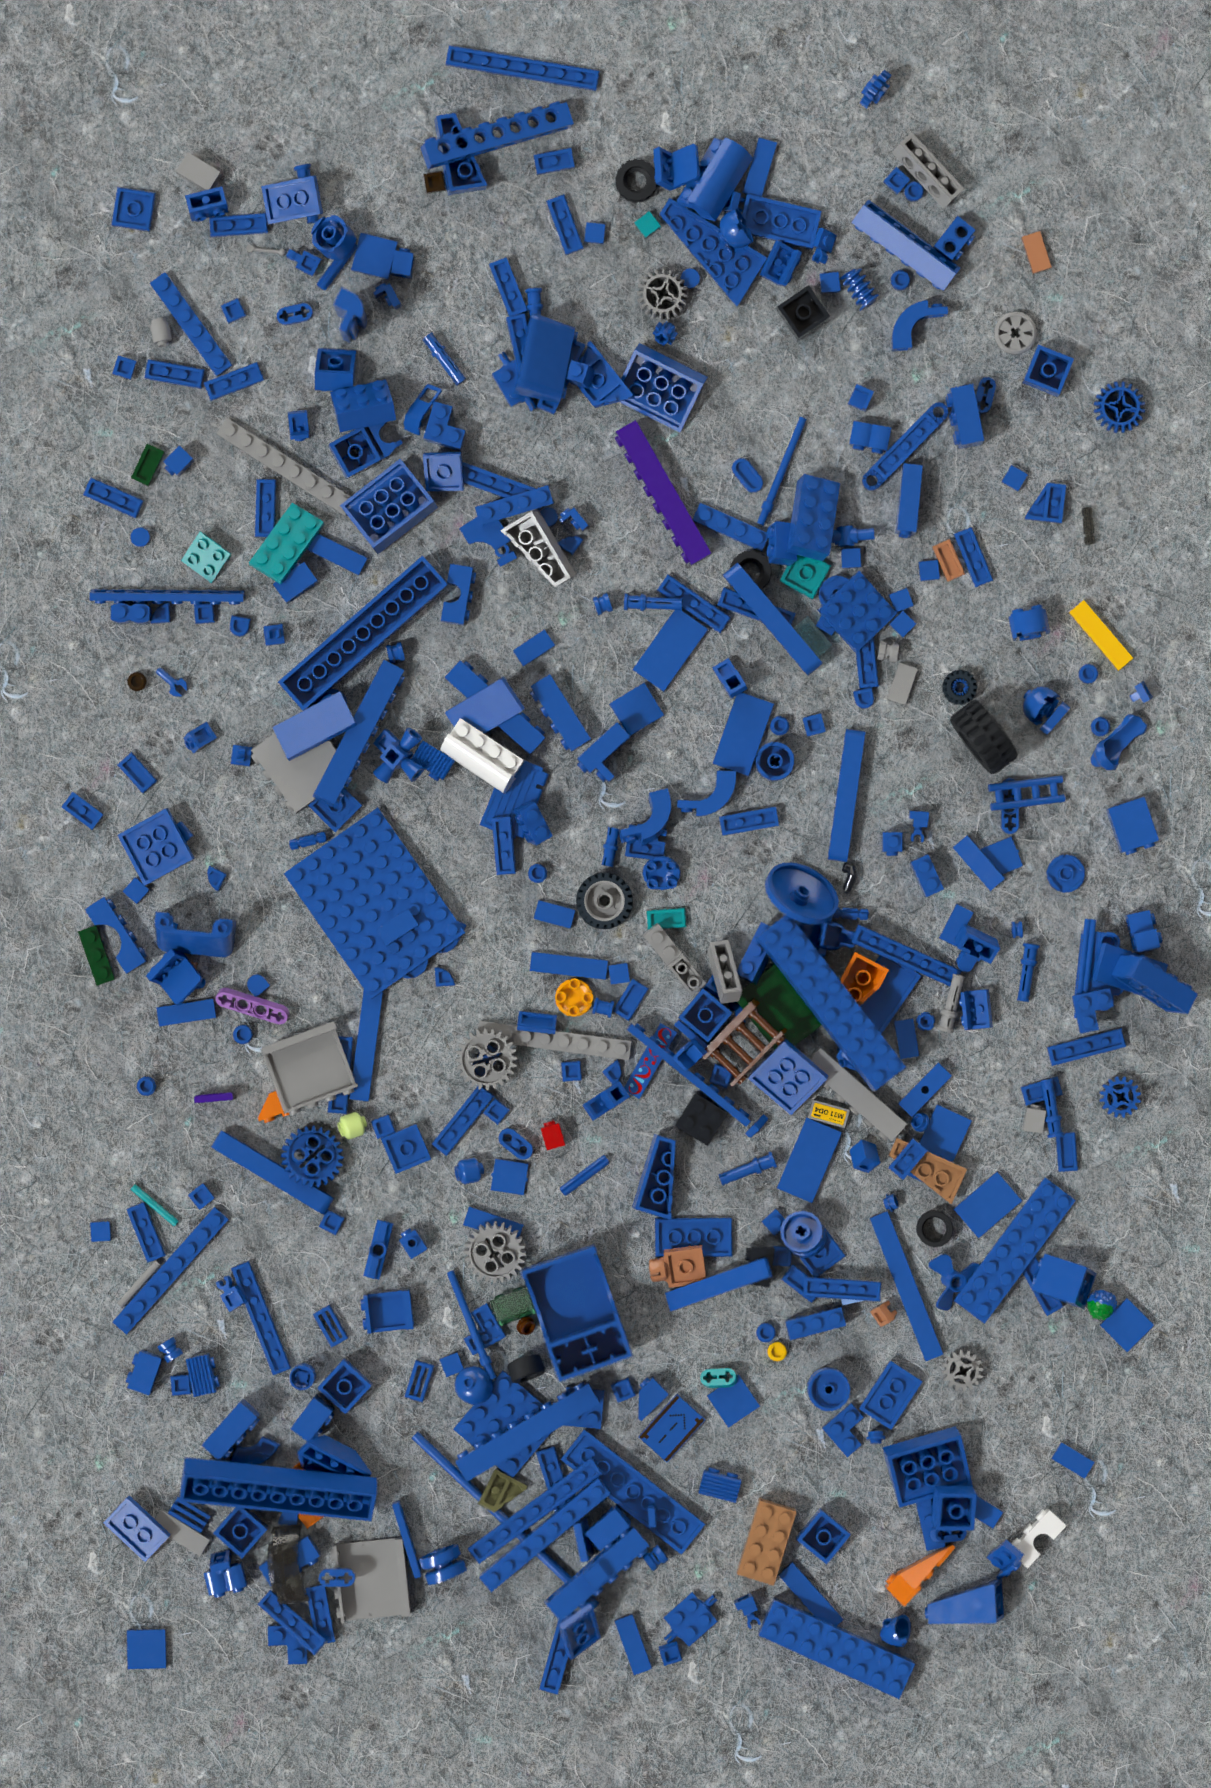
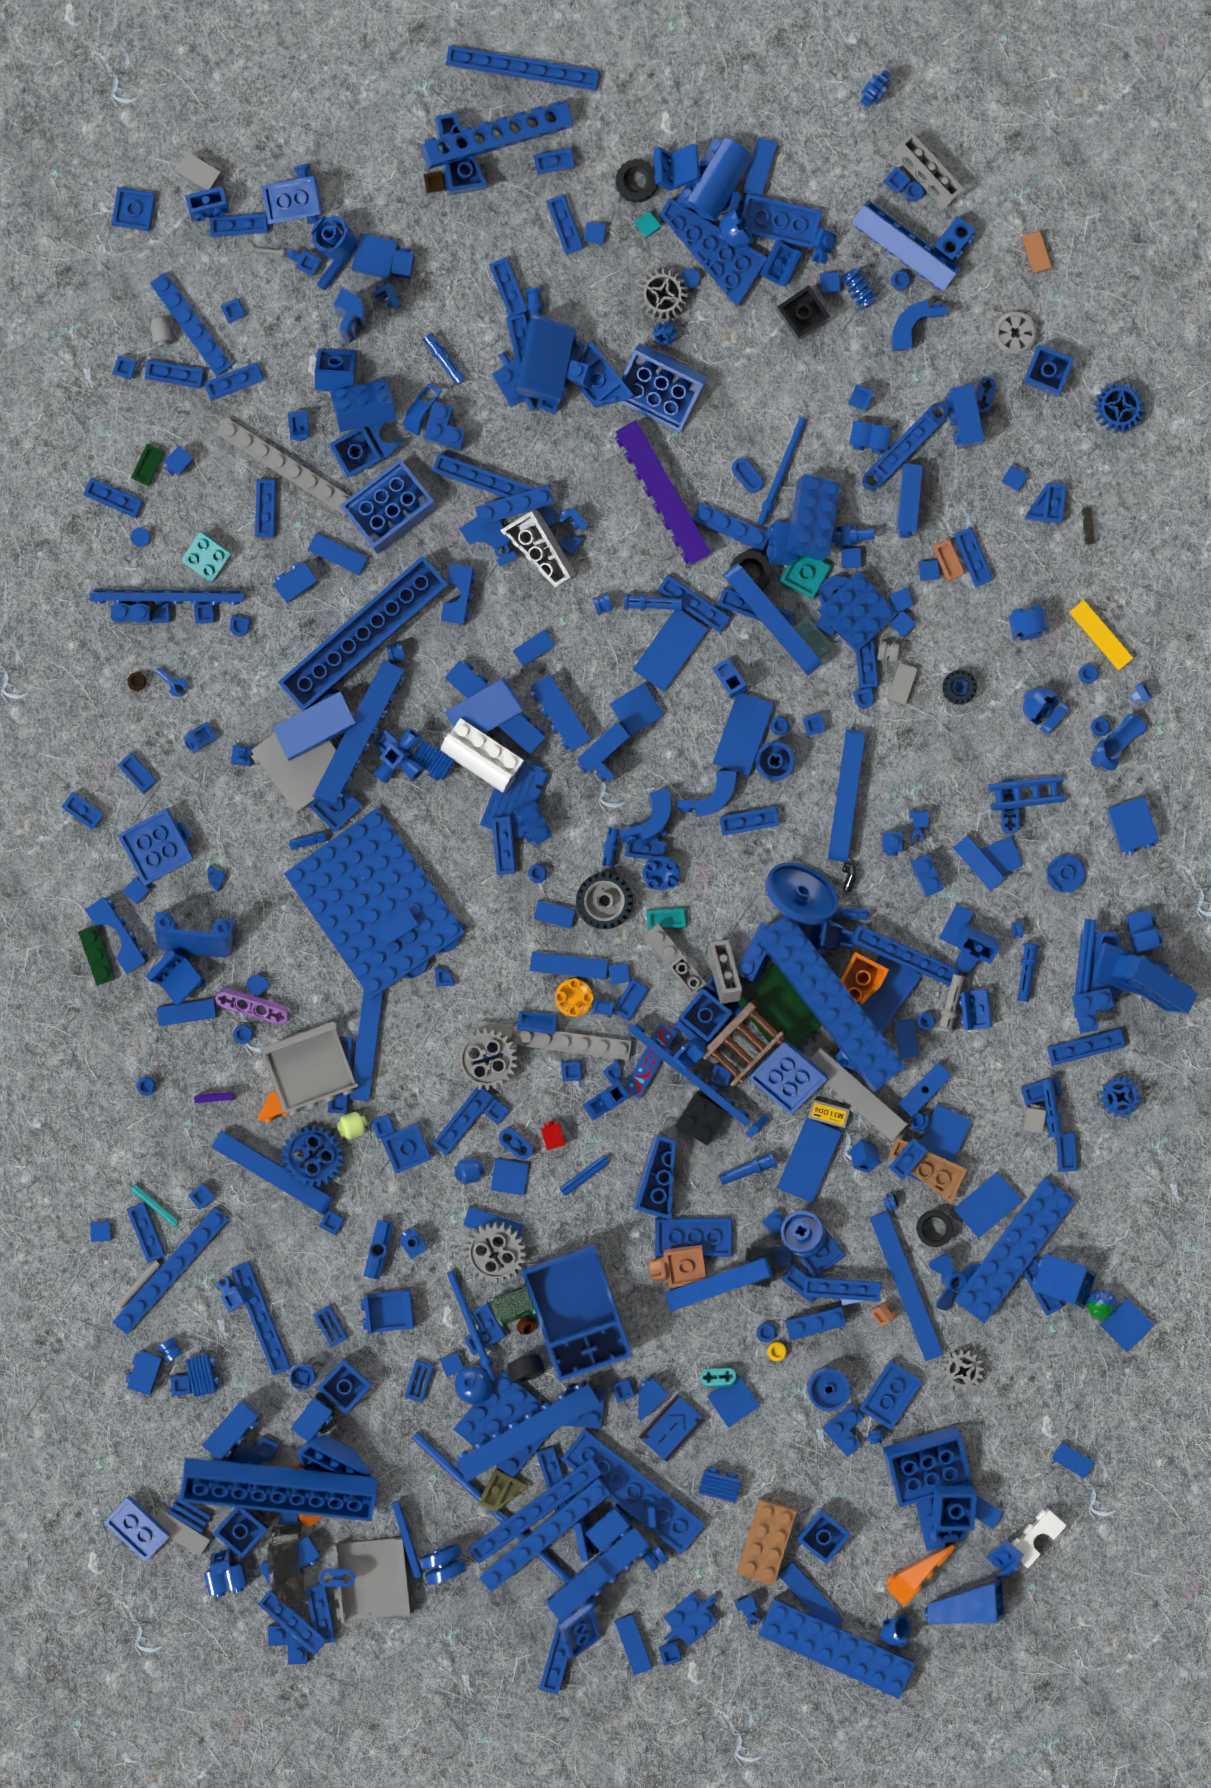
blue tile [127,1629,167,1669] -> none
teal plate [249,503,324,584] -> none
blue tile [263,624,285,646] -> none
blue beam [277,303,313,326] -> none
tile [423,452,465,491] -> none
black tyre [950,700,1018,774] -> none

